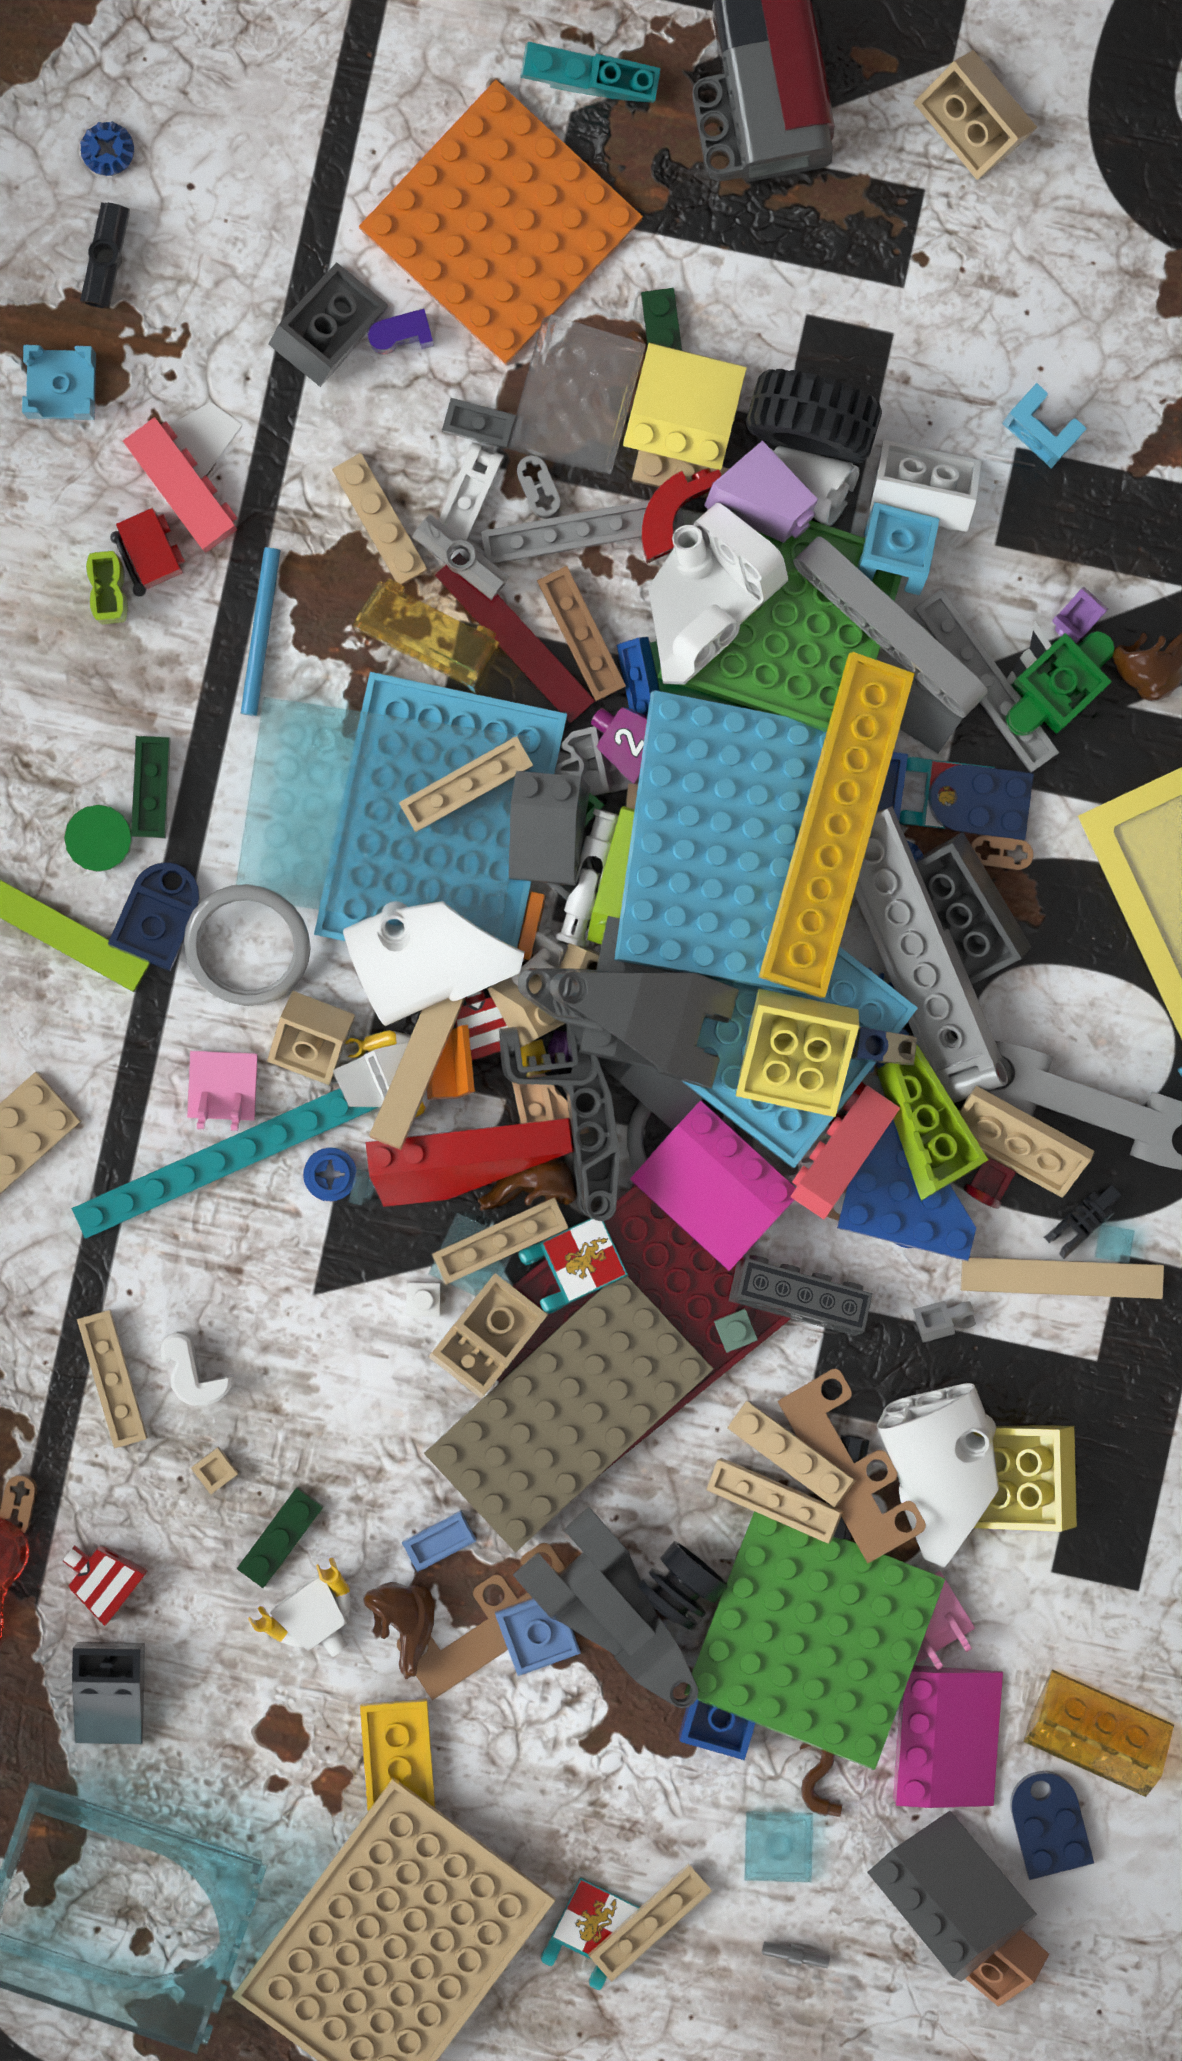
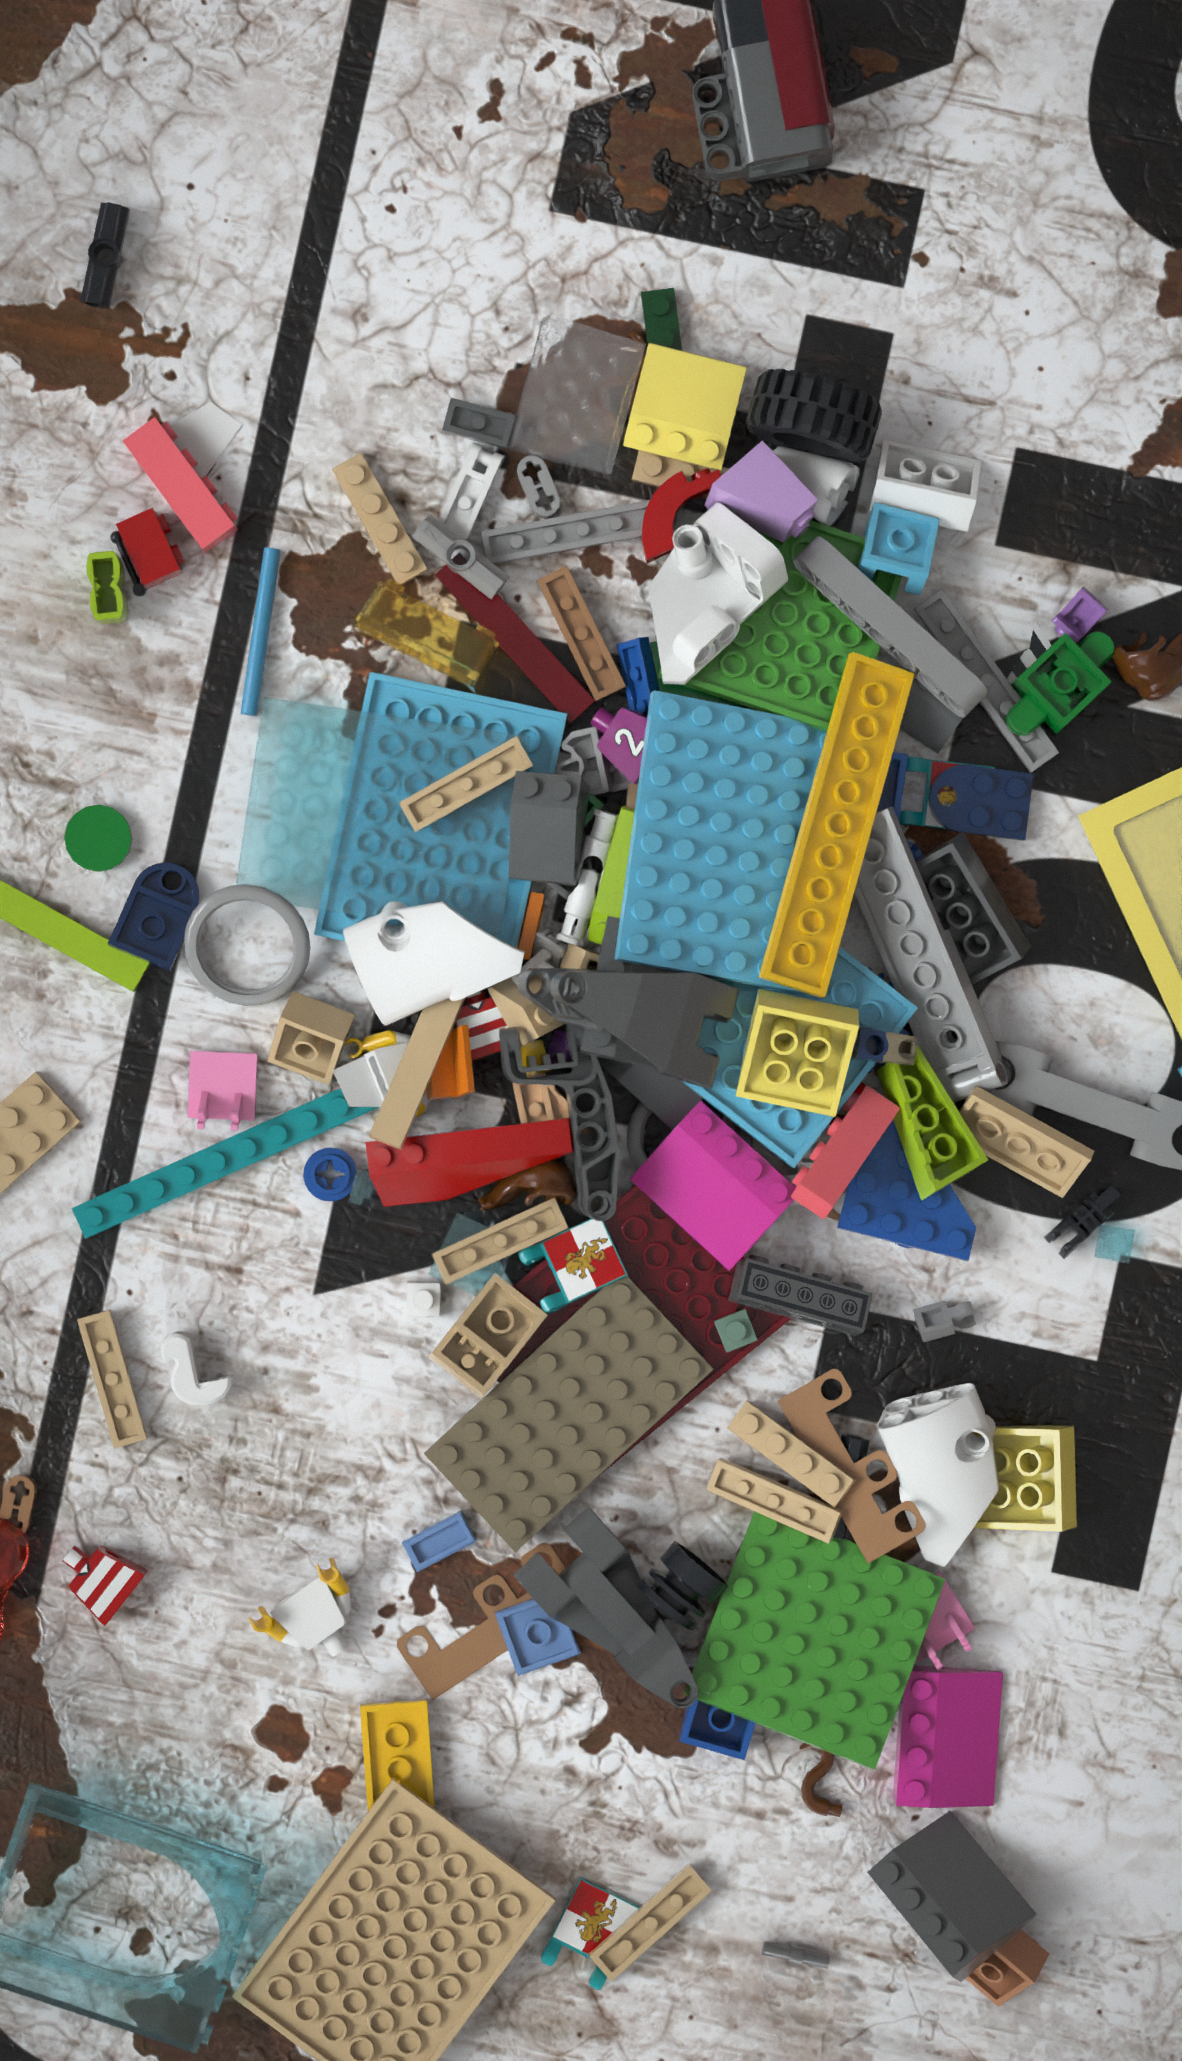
medium azure panel [22,345,96,420] -> none
black slope [72,1642,145,1744] -> none
blue gear [80,121,134,176] -> none
dark green plate [131,736,171,839] -> none
tan plate [191,1446,238,1494] -> none
dark green plate [237,1487,324,1589] -> none
dark grey slope [268,262,388,387] -> none
orange plate [359,79,643,366] -> none
reddish brown piece [363,1582,435,1679] -> none
dark purple leg [368,308,434,355] -> none
teal slope [520,42,661,103] -> none
clear light blue plate [744,1811,813,1882] -> none
tan slope [913,50,1038,180] -> none
tan tile [960,1257,1164,1299] -> none
dark red tile [963,1156,1016,1209] -> none
medium nougat beam [971,835,1034,870] -> none
medium azure panel [1002,383,1087,468] -> none
dark blue plate [1010,1771,1094,1880] -> none
clear yellow slope [1023,1669,1174,1797] -> none

